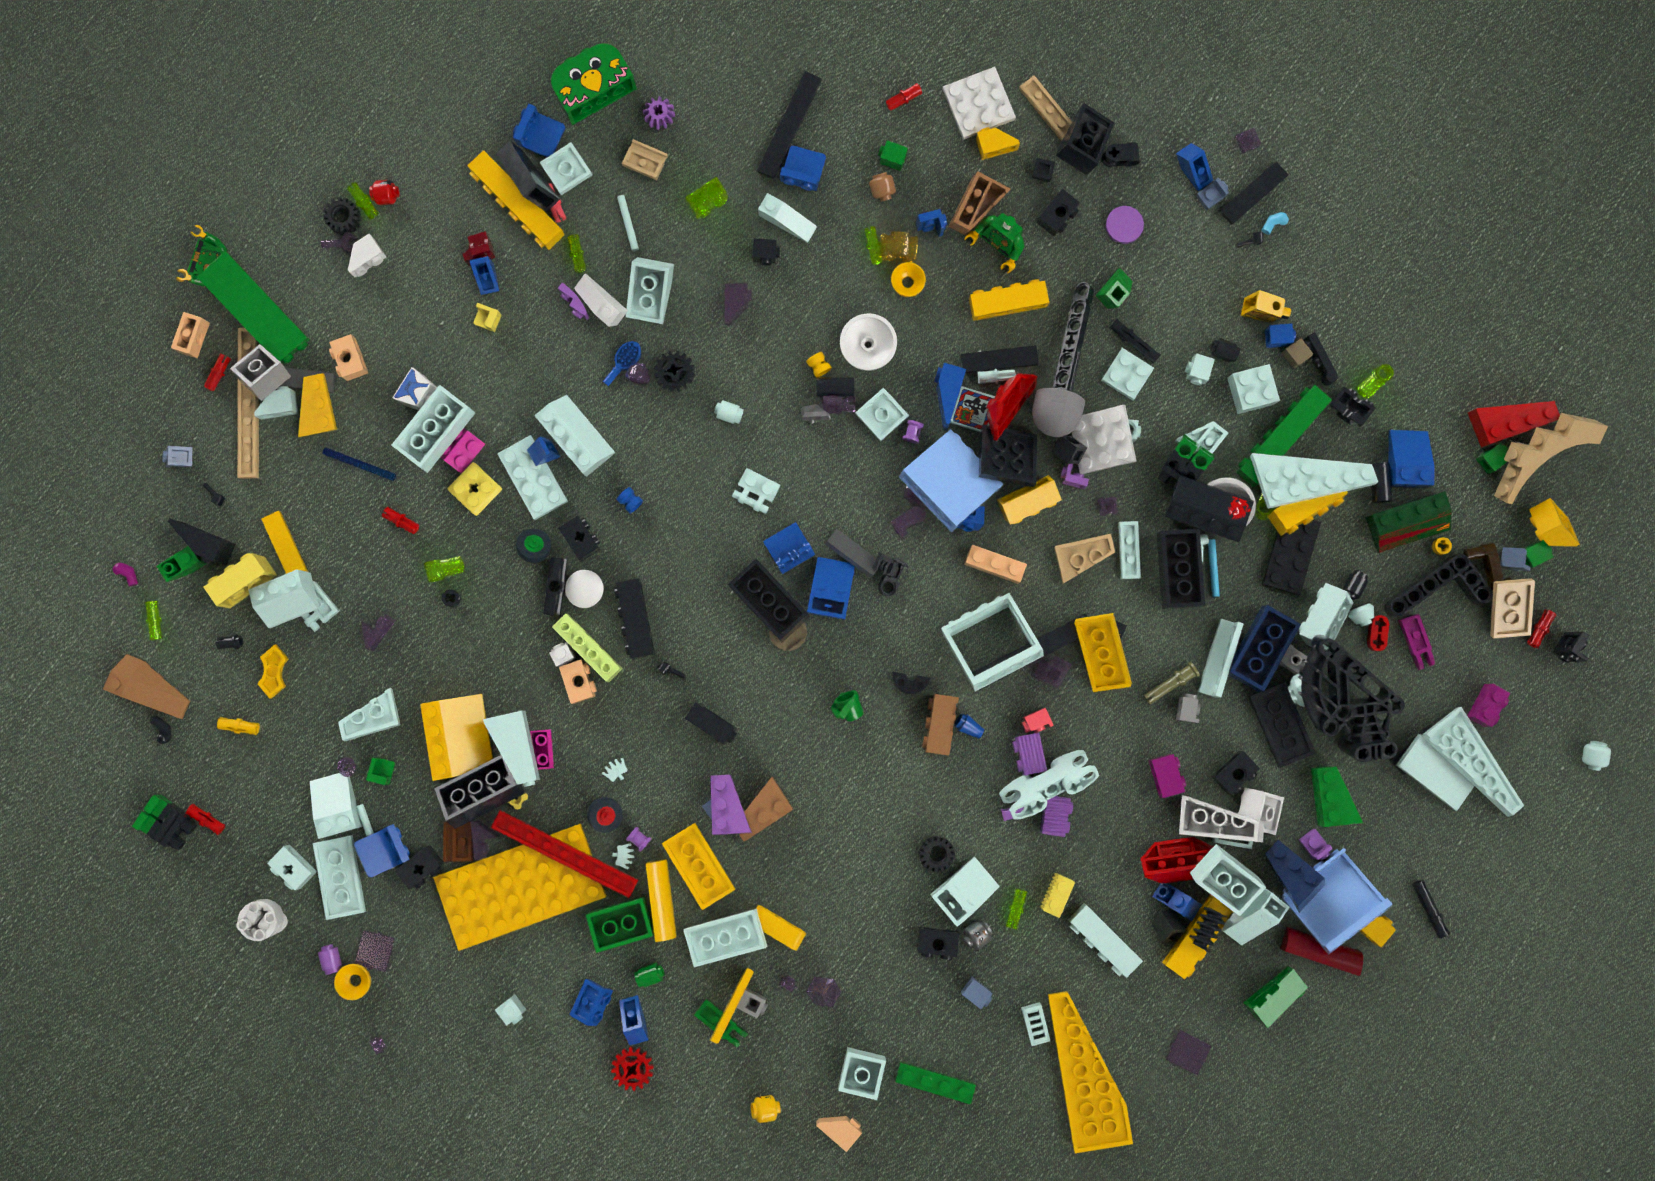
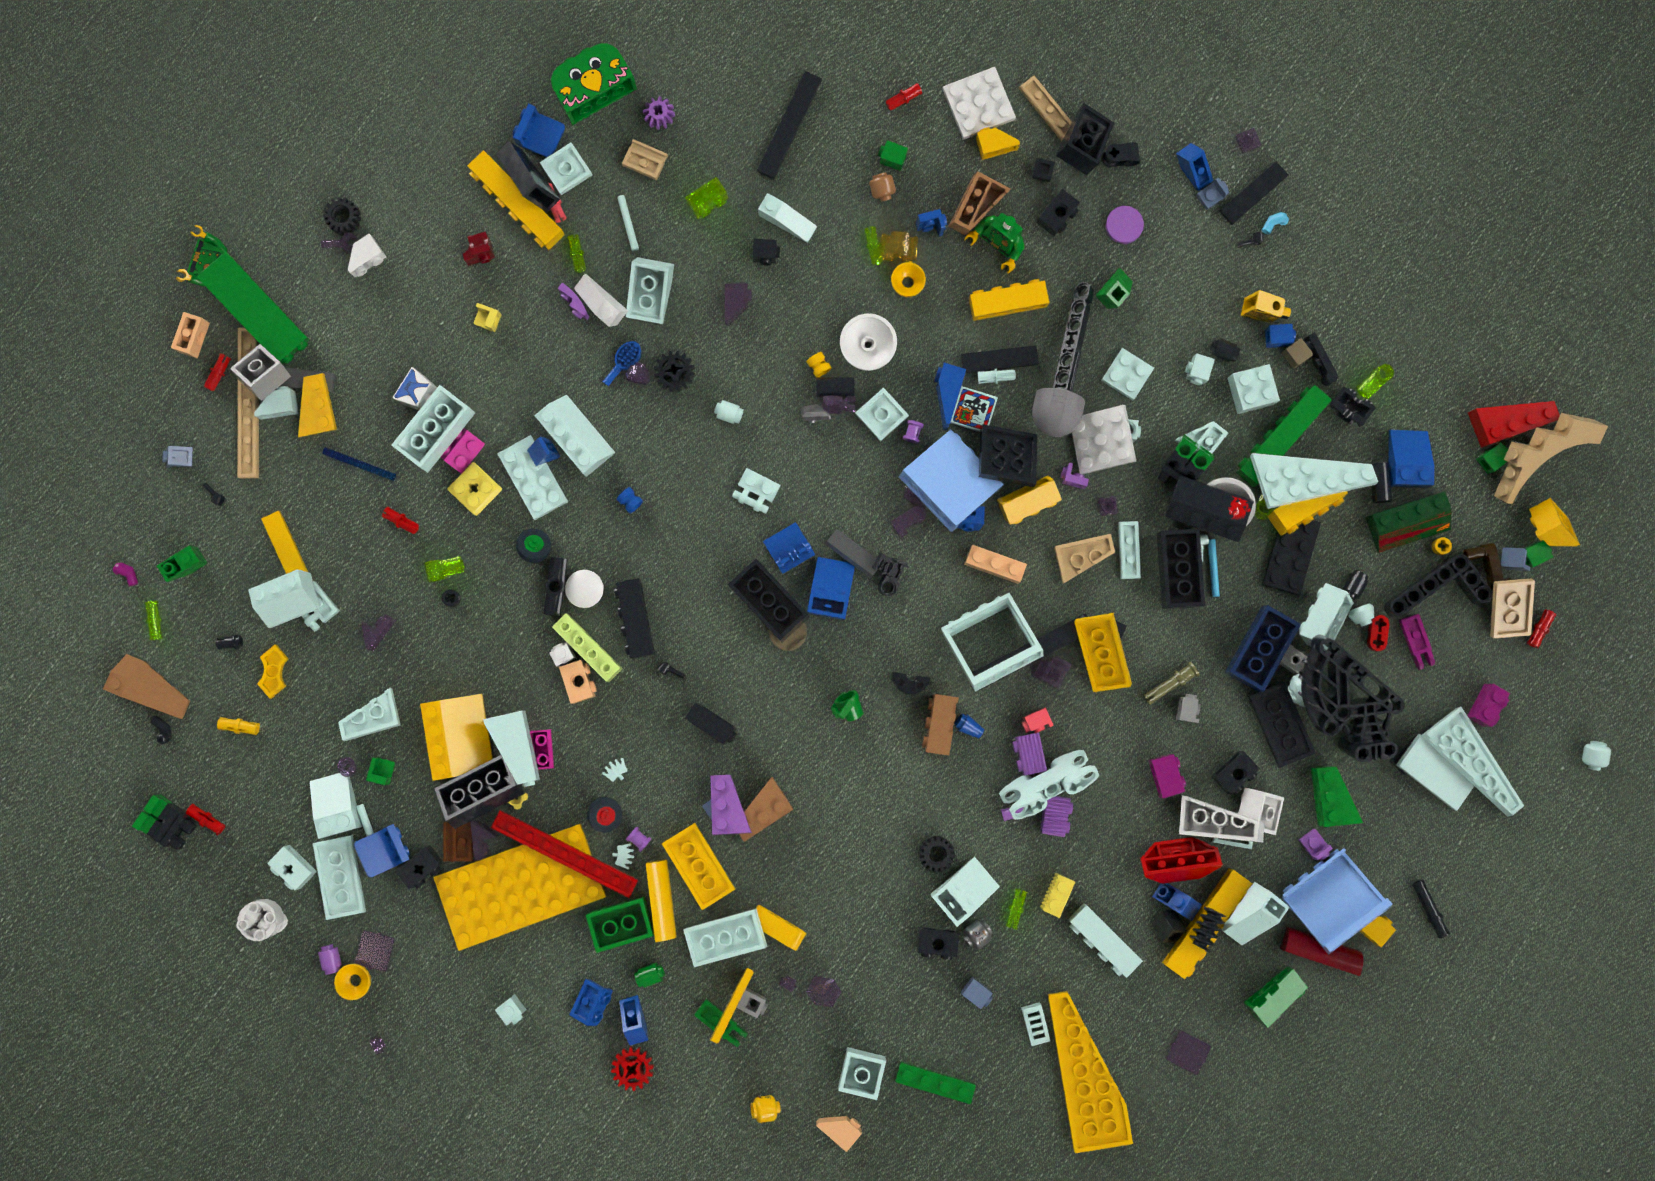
black slope [167,518,236,566] -> none
light yellow brick [204,553,277,608] -> none
light nougat brick [329,334,368,381] -> none
clear neon green pin [347,182,379,220] -> none
red head [369,180,400,205] -> none
blue slope [470,256,499,295] -> none
black brick [558,516,601,562] -> none
blue bracket [780,146,826,191] -> none
red wedge [986,374,1037,441] -> none
black brick [1052,436,1088,464] -> none
black pin [1109,319,1161,364] -> none
light aqua brick [1190,844,1266,916] -> none
light aqua fence [1198,619,1243,698] -> none
dark blue wedge [1265,840,1325,913] -> none
black bracket [1553,631,1590,663] -> none

